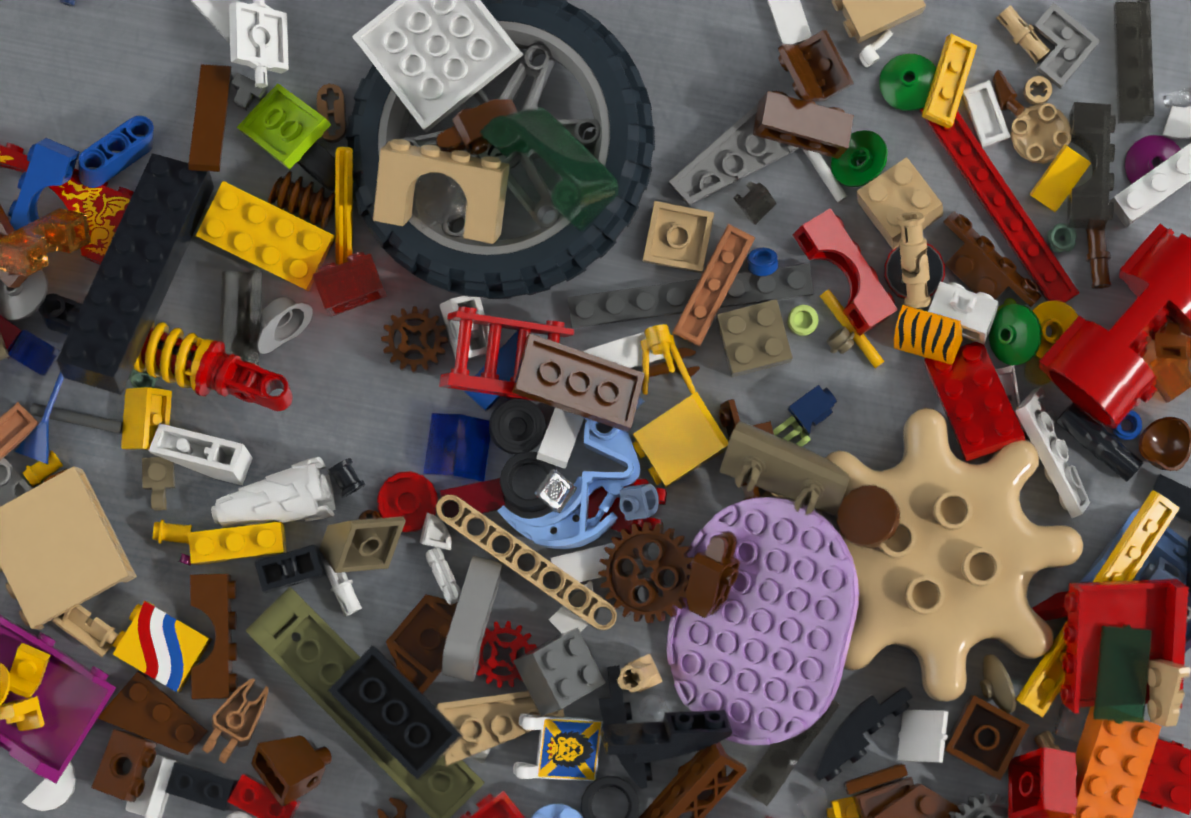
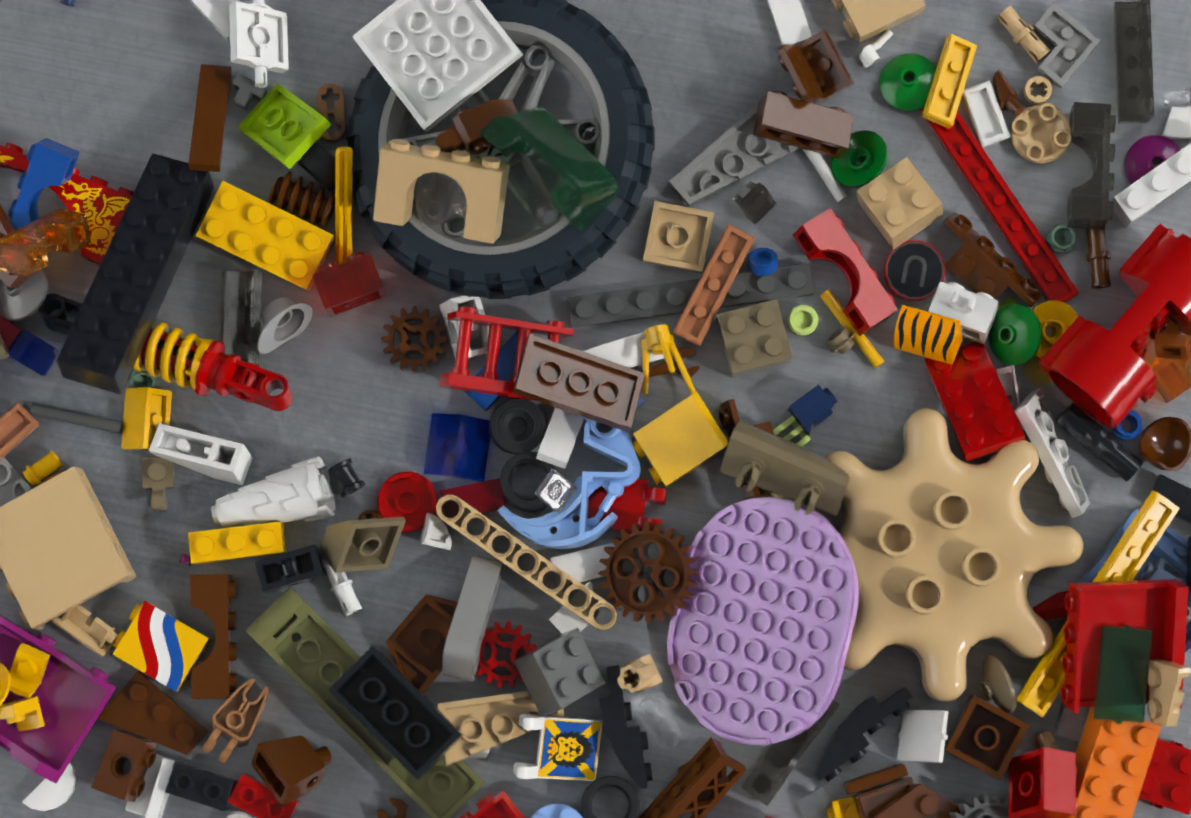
blue piece [14,371,64,464] -> none
blue beam [78,116,154,188] -> none
yellow pin [152,519,192,544] -> none
white axle [426,547,461,605] -> none
black slope [600,710,732,763] -> none
sand blue plate [619,484,659,520] -> none
reddish brown hinge [686,531,740,618] -> none
reddish brown tile [837,485,900,548] -> none
tan piece [897,212,932,308] -> none
yellow tile [1030,144,1091,213] -> none

